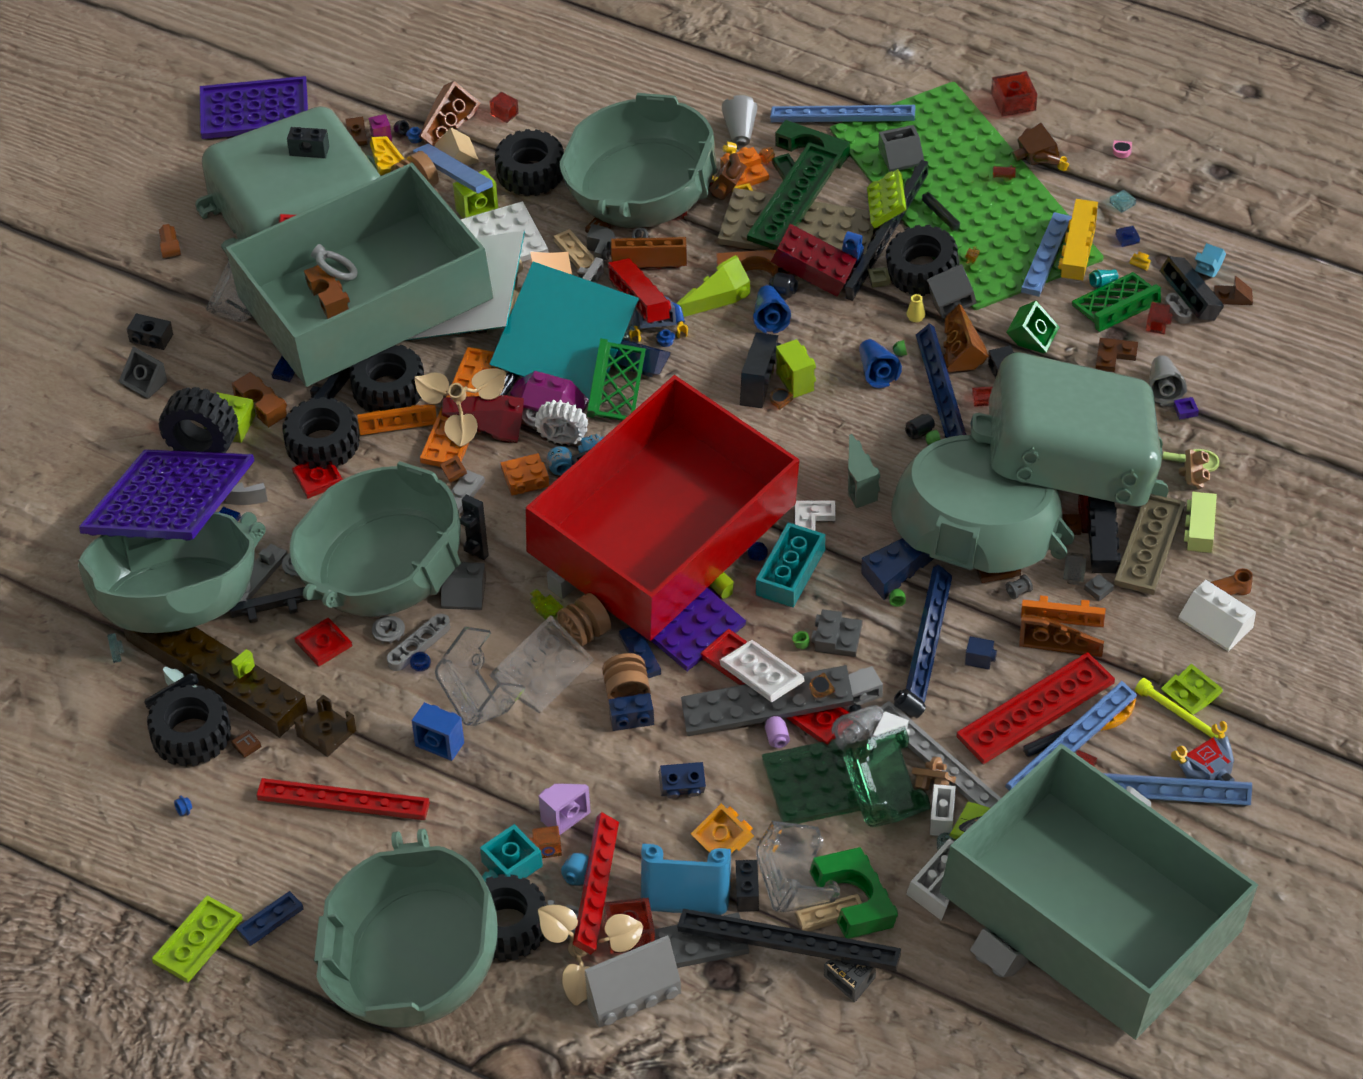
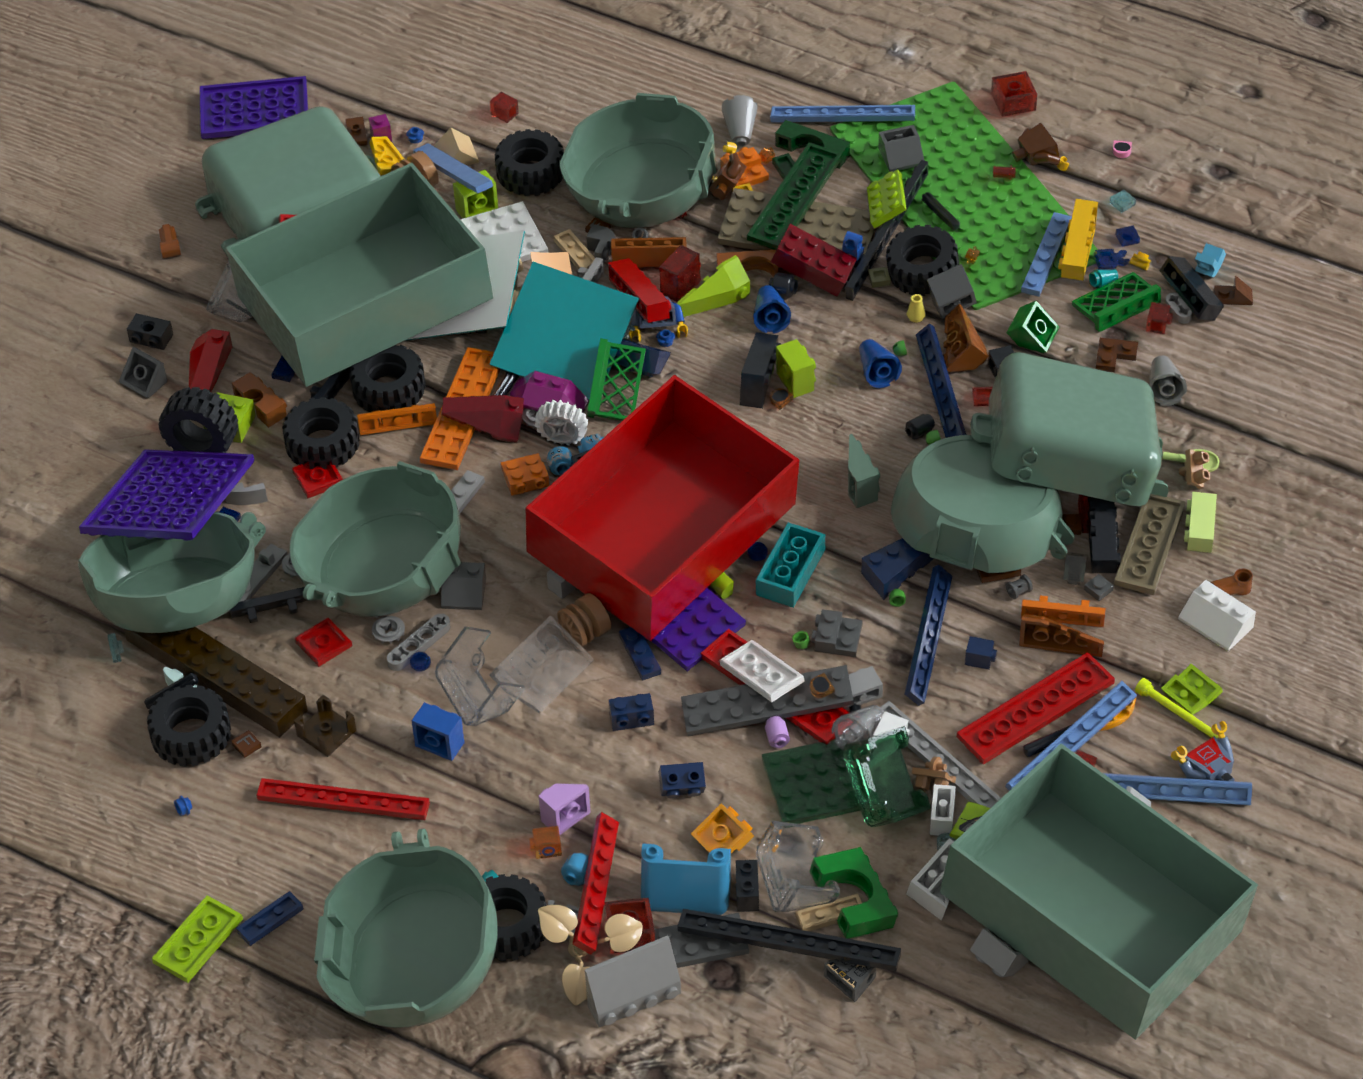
lime plate [231,649,255,679] -> none
black brick [287,127,330,158] -> none
dark orange arch [304,265,350,319] -> none
light grey piece [311,244,358,281] -> none
black hinge [393,120,409,135] -> none
tan plant [415,368,506,447] -> none
dark orange wedge [419,81,481,146] -> none
dark orange tile [440,455,467,483] -> none
black hinge [460,494,489,560] -> none
teal brick [480,824,543,879] -> none
clear neon green plate [530,589,564,622] -> none
medium nougat wheel [602,653,651,702] -> none
white plate [795,501,835,531] -> none
black brick [894,689,926,718] -> none
dark purple plate [1173,397,1199,420] -> none
none -> red wedge [189,329,233,392]
none -> clear red brick [659,245,701,302]
none -> clear blue plate [1094,249,1130,269]

